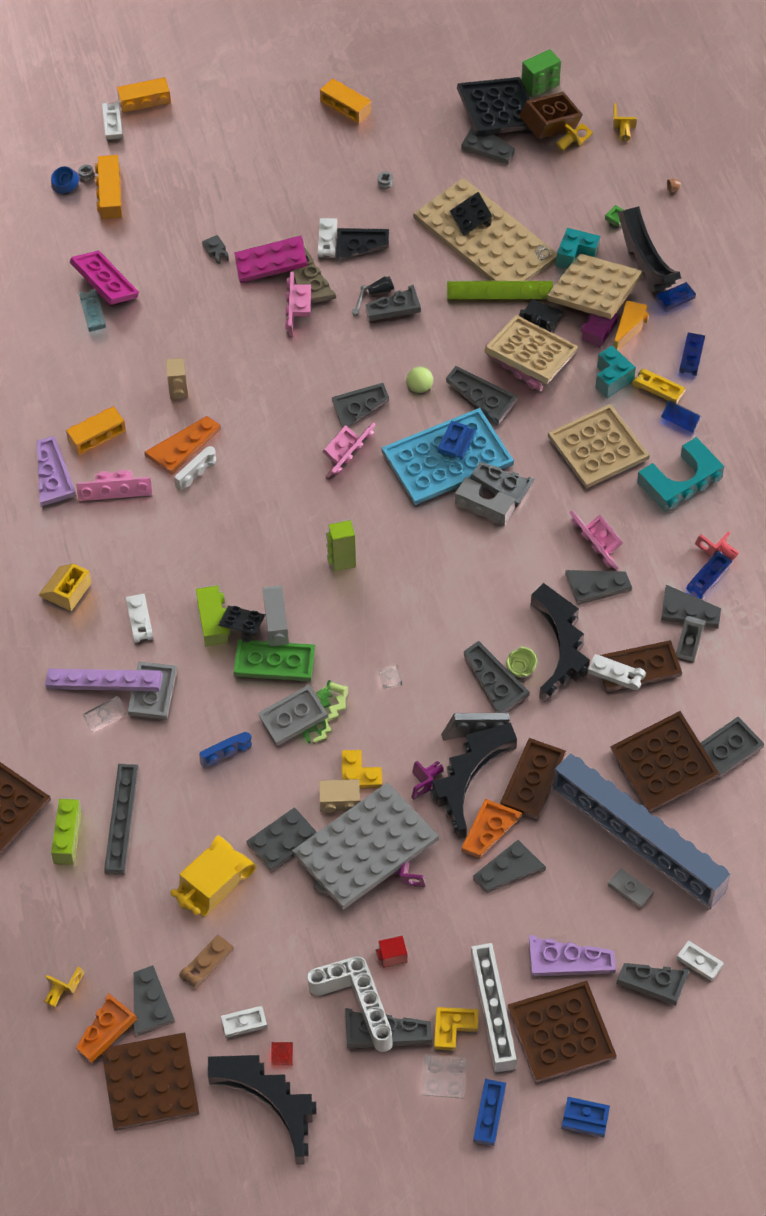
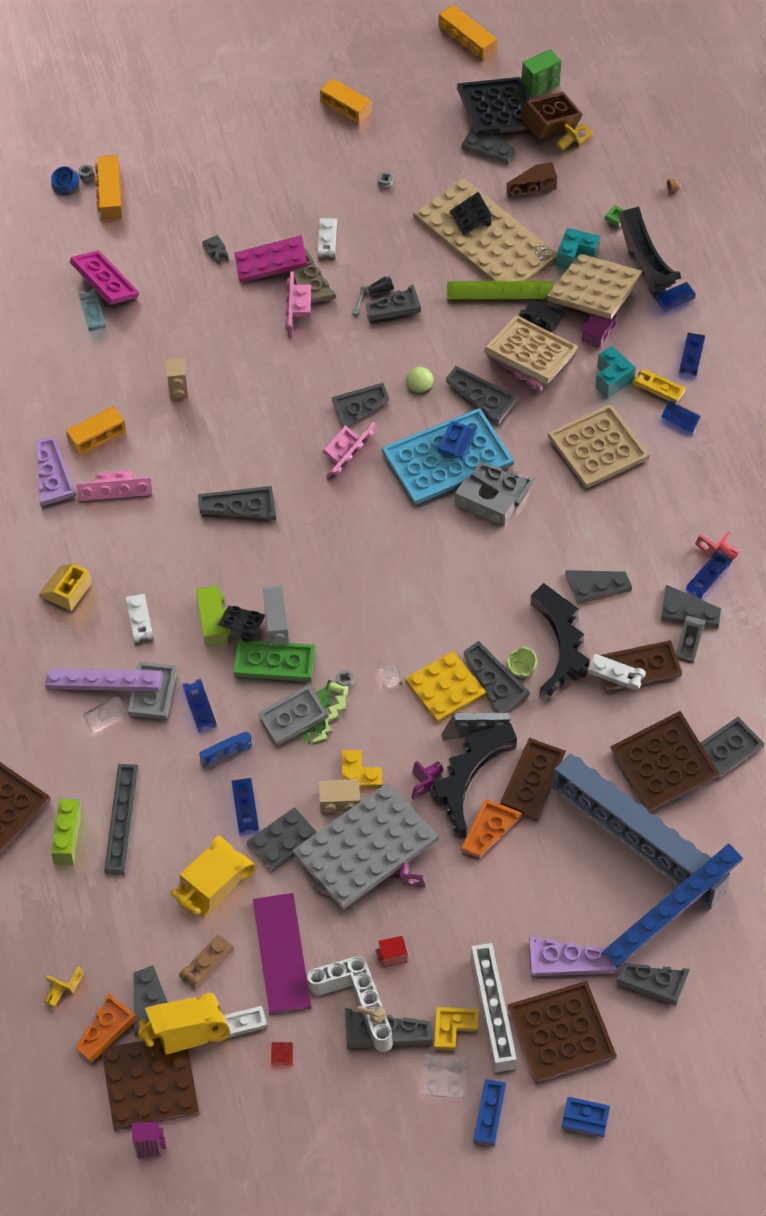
white plate [102,101,123,140] -> none
light orange brick [117,77,171,113] -> none
orange wing [144,416,221,475] -> none
white plate [174,446,216,491] -> none
black arch [208,1055,317,1164] -> none
lime brick [326,520,356,572] -> none
black wing [336,228,389,262] -> none
dark grey wing [473,840,546,893] -> none
bright pink bracket [569,511,623,570] -> none
light grey plate [608,868,654,909] -> none
yellow bracket [613,103,637,141] -> none
light orange slope [614,301,649,351] -> none
teal arch [637,437,725,512] -> none
white plate [677,940,724,982] -> none
none -> magenta brick [132,1121,166,1159]
none -> yellow piece [138,993,230,1055]
none -> clear blue plate [182,678,217,732]
none -> dark grey wing [198,486,276,520]
none -> clear blue plate [231,778,259,833]
none -> magenta tile [253,893,311,1015]
none -> light grey bush [336,670,354,689]
none -> tan hand [357,1006,387,1023]
none -> yellow plate [405,651,486,724]
none -> light orange brick [438,5,498,61]
none -> reddish brown slope [506,162,557,197]
none -> blue plate [603,843,743,968]

